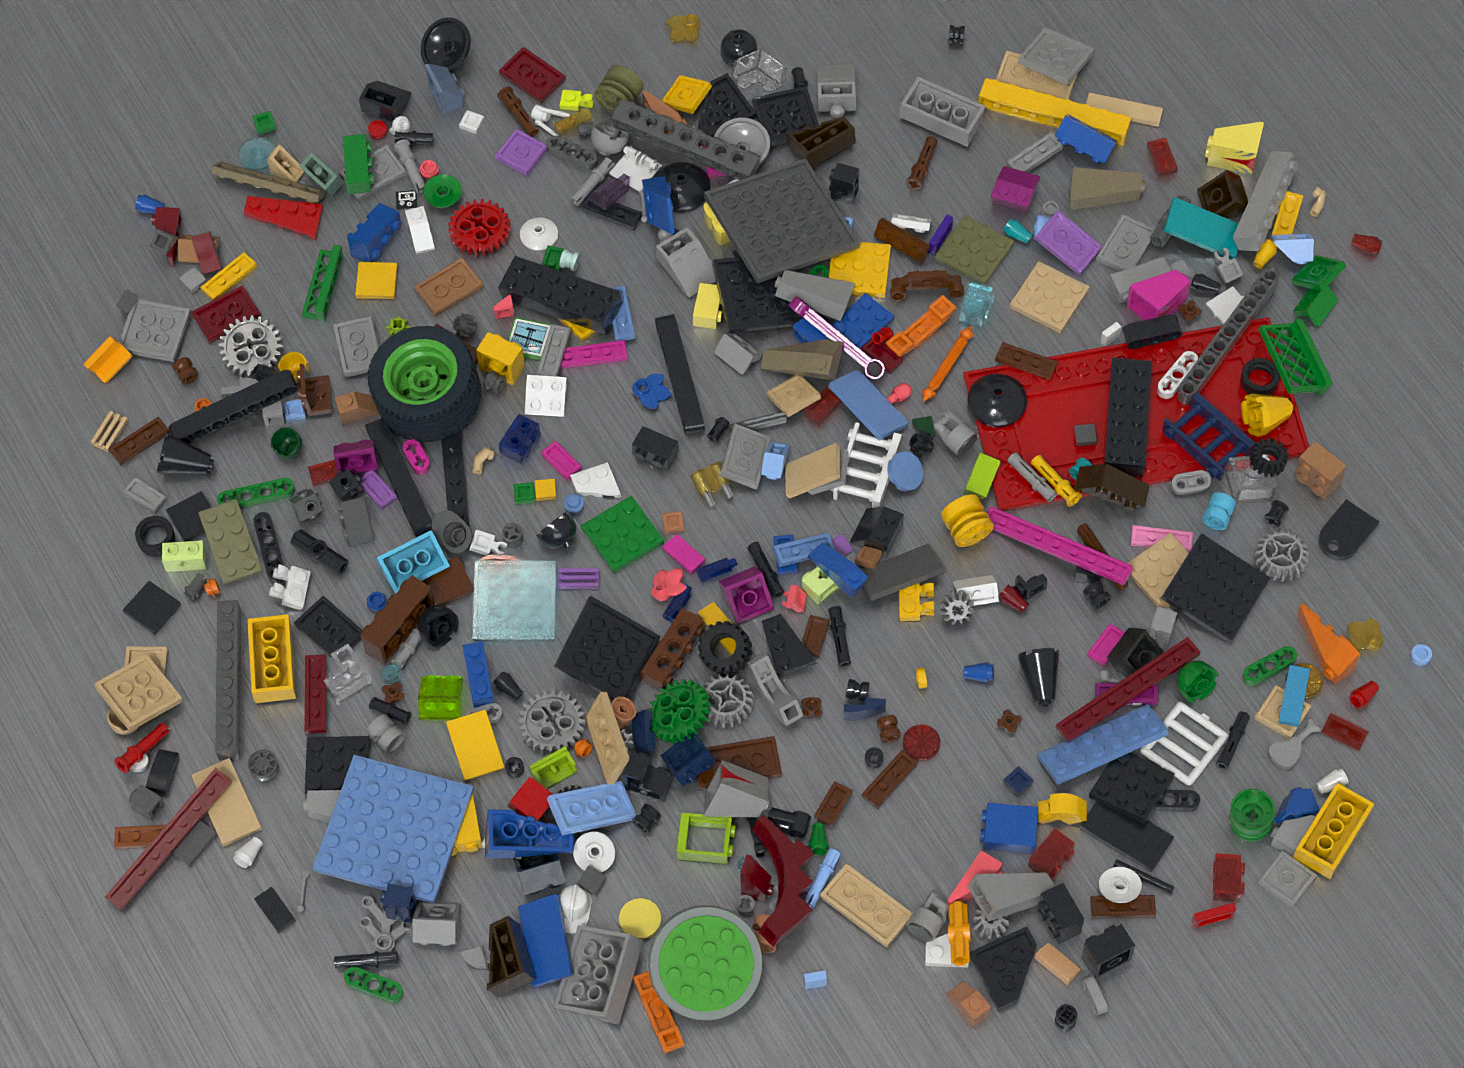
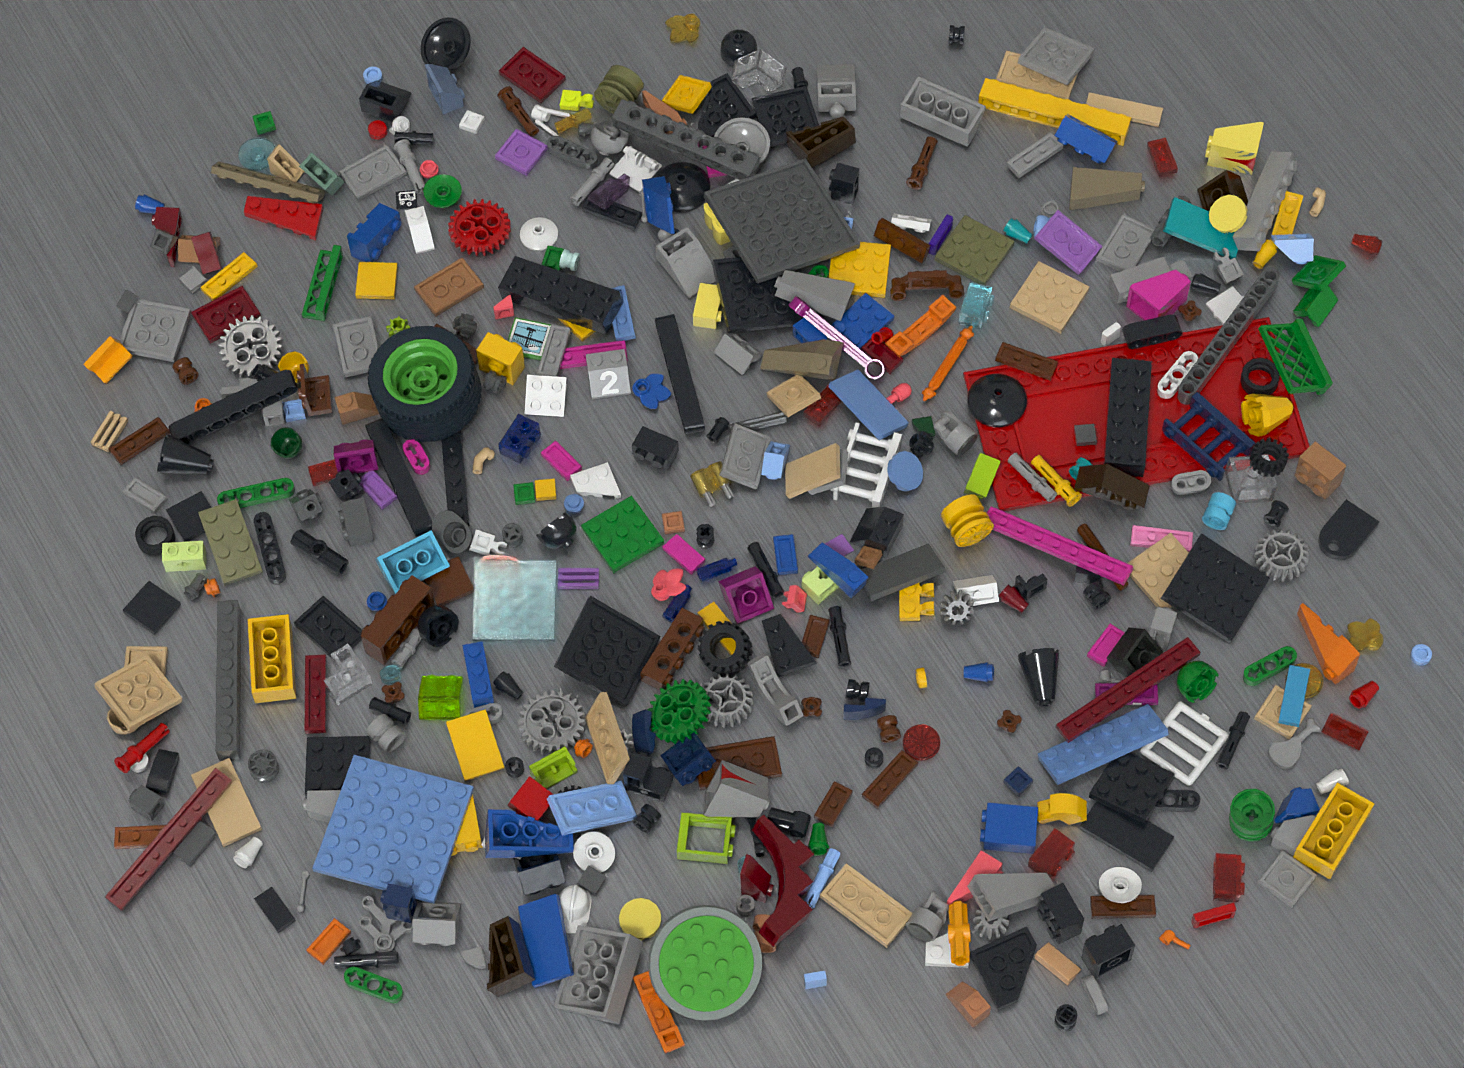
white plate [269,564,311,610] -> none
green brick [343,134,374,194] -> none
nougat wheel [611,697,636,731] -> none
medium blue plate [772,533,836,567] -> none
magenta slope [991,166,1040,213] -> none
black bar [1113,859,1175,894] -> none
none -> orange tile [306,918,351,965]
none -> black plate [340,937,361,956]
none -> light blue tile [363,67,383,84]
none -> light grey slope [586,349,631,400]
none -> black bush [696,524,715,549]
none -> orange hand [1159,930,1191,949]
none -> light yellow tile [1209,195,1247,233]

